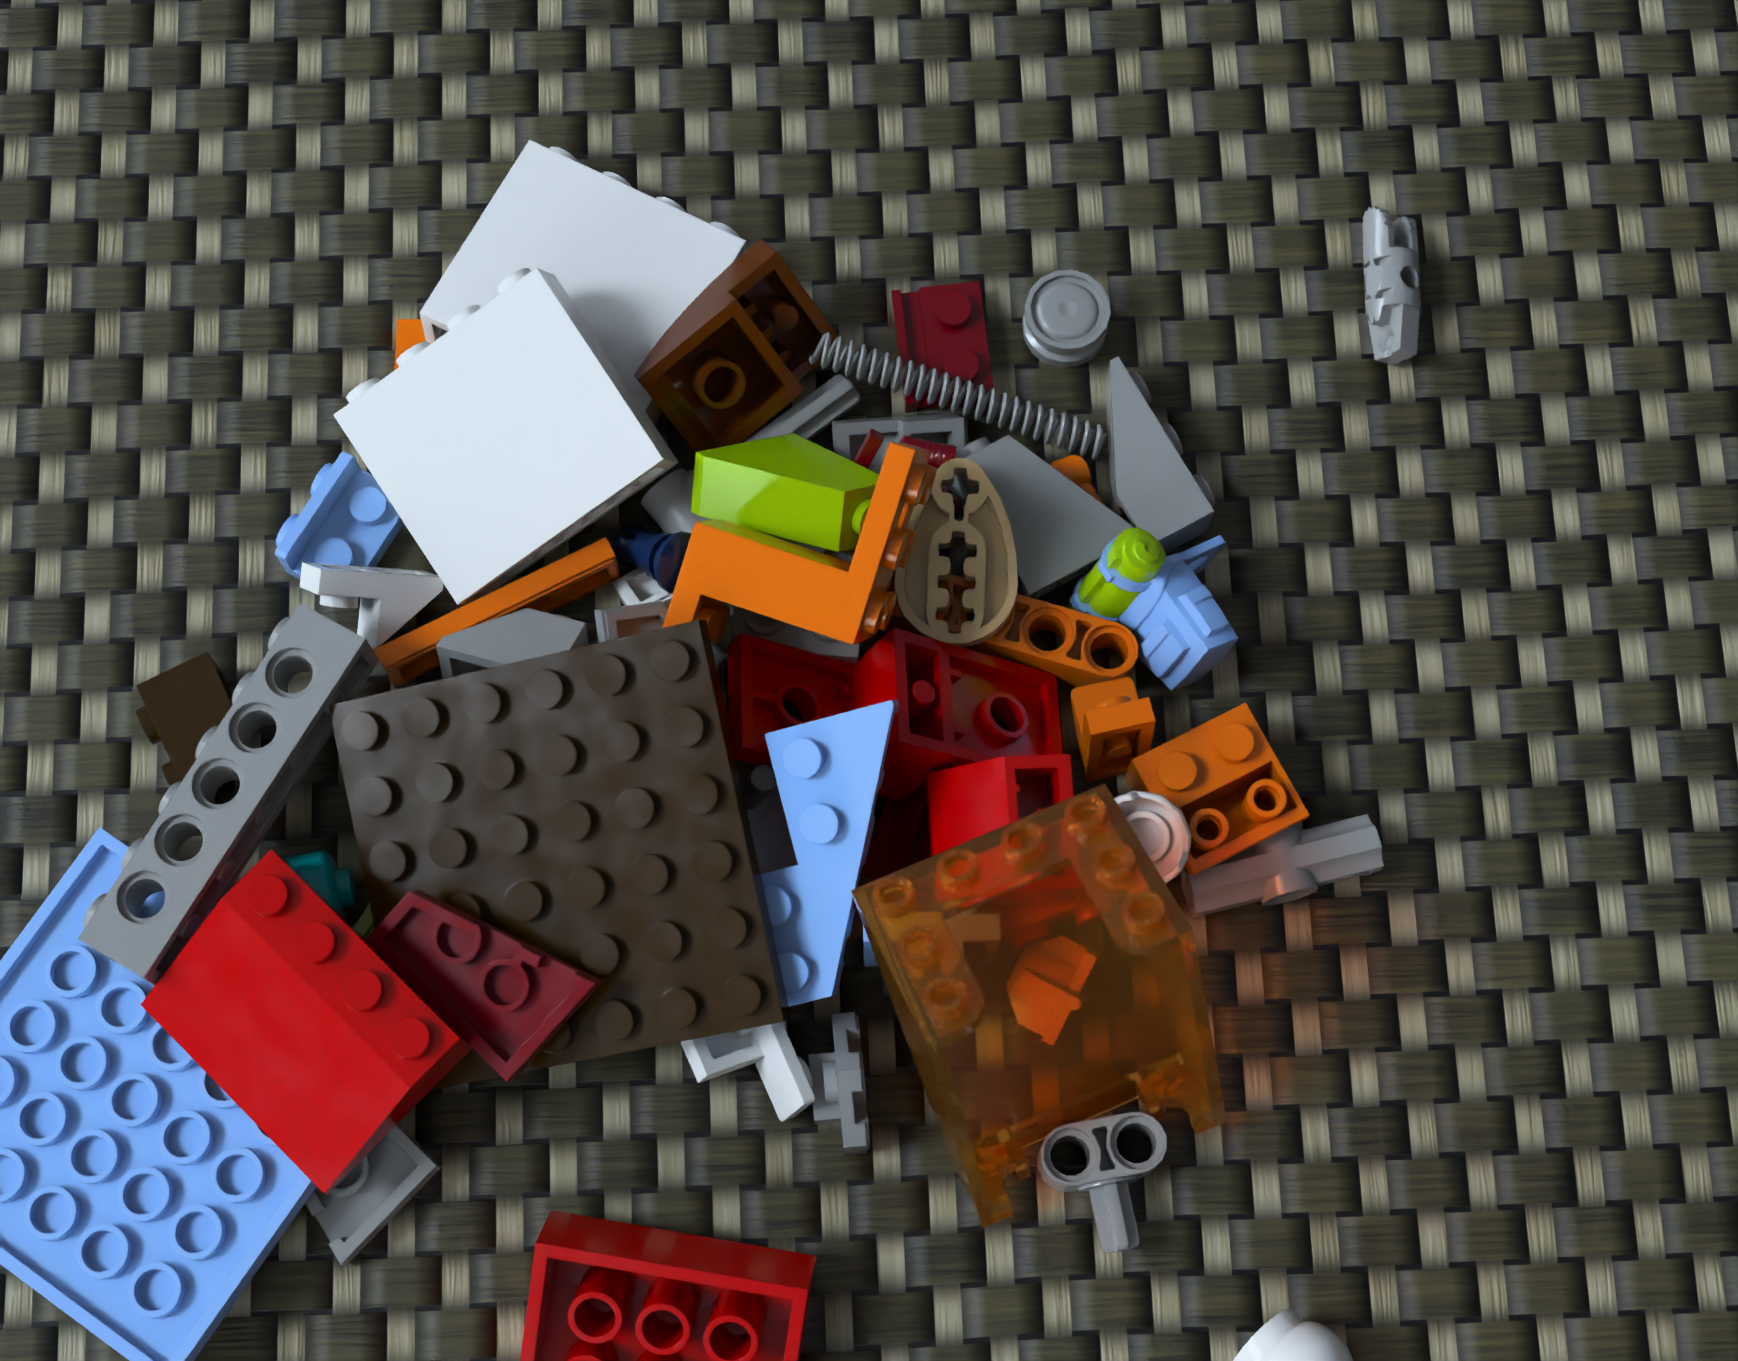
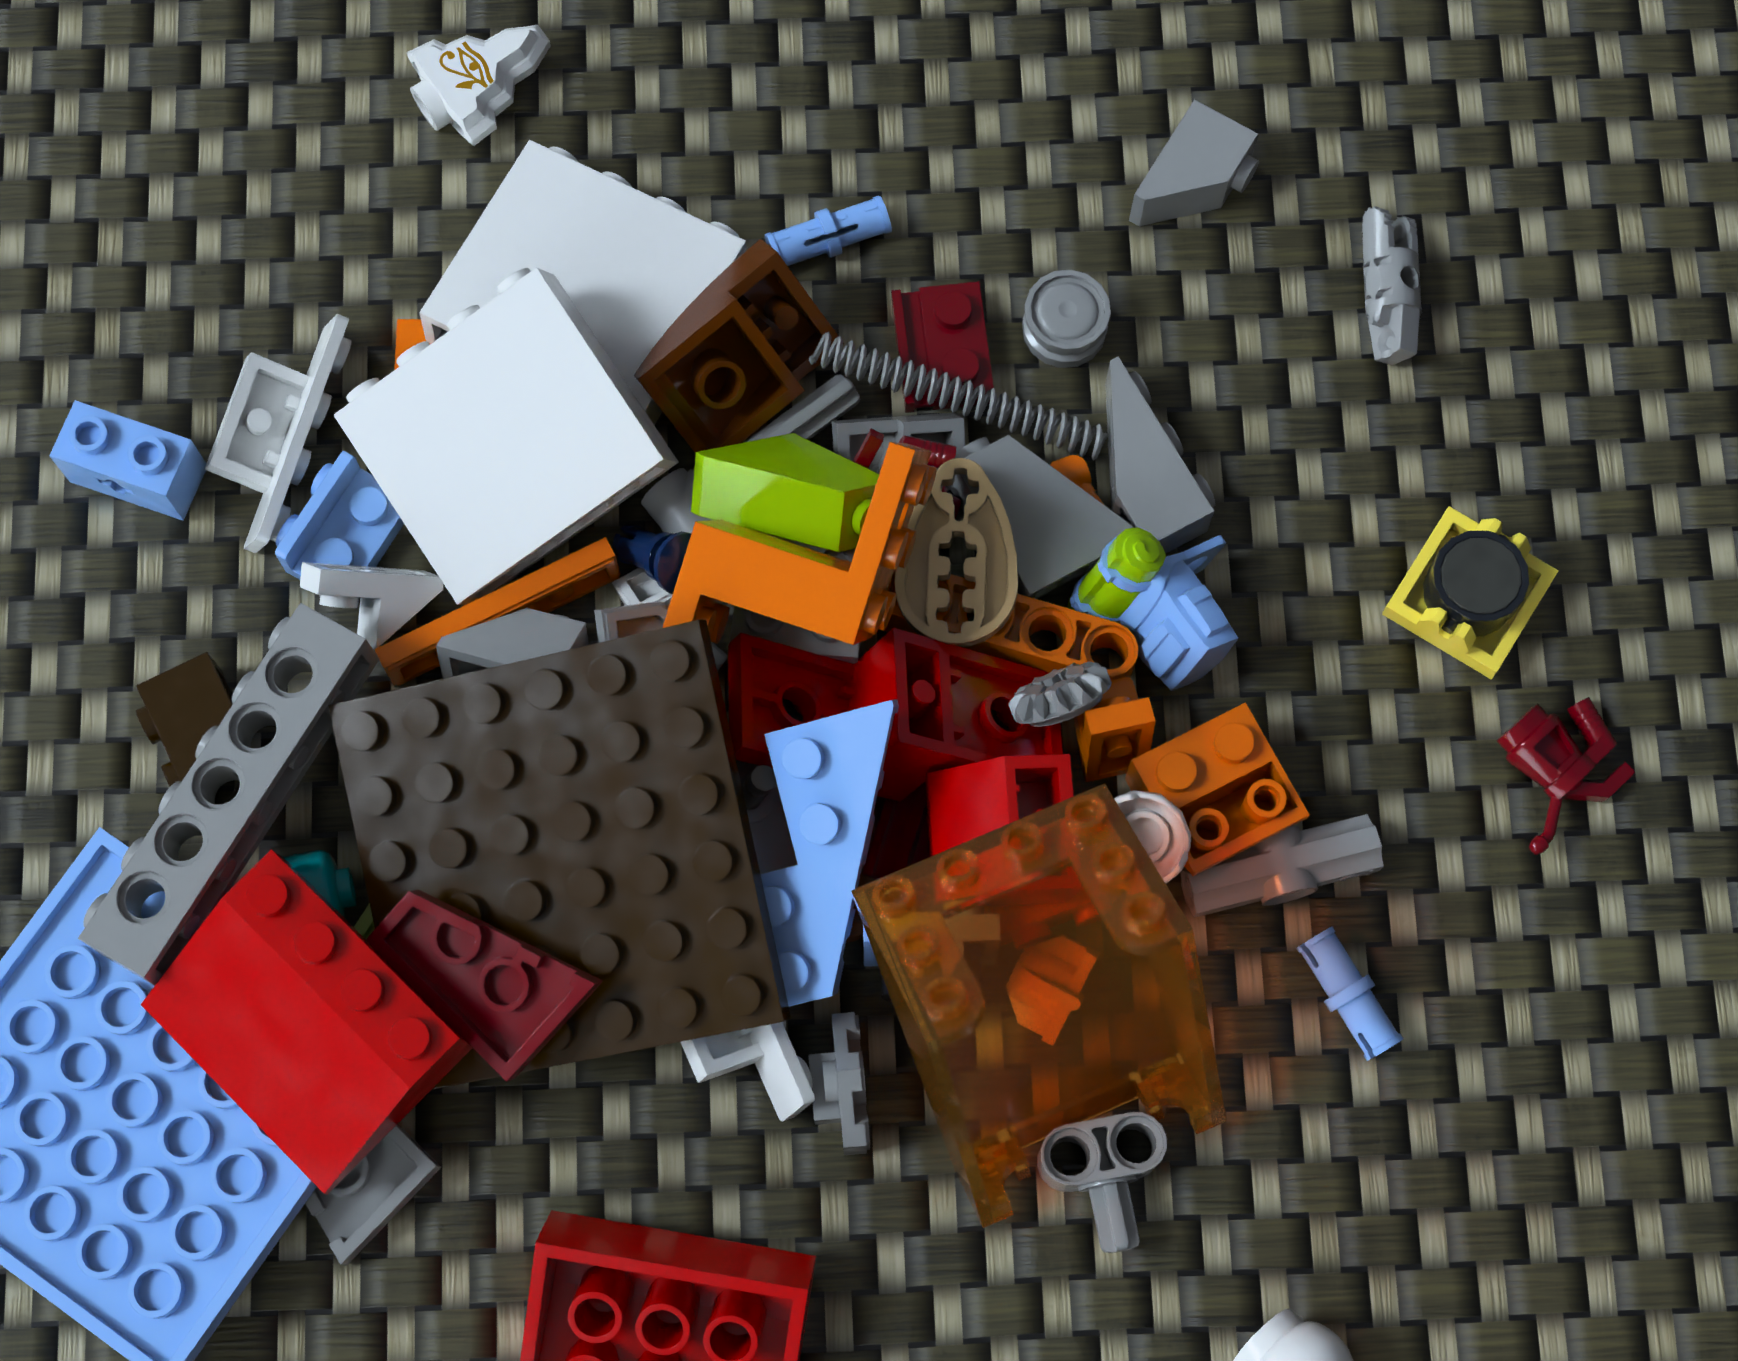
none -> light blue brick [49,400,206,521]
none -> white bracket [204,313,352,553]
none -> white rock [407,25,551,146]
none -> light blue pin [764,195,892,266]
none -> light grey gear [1008,661,1112,727]
none -> light grey slope [1129,99,1259,227]
none -> light blue pin [1296,926,1403,1061]
none -> piece [1382,506,1559,680]
none -> dark red piece [1497,697,1635,855]

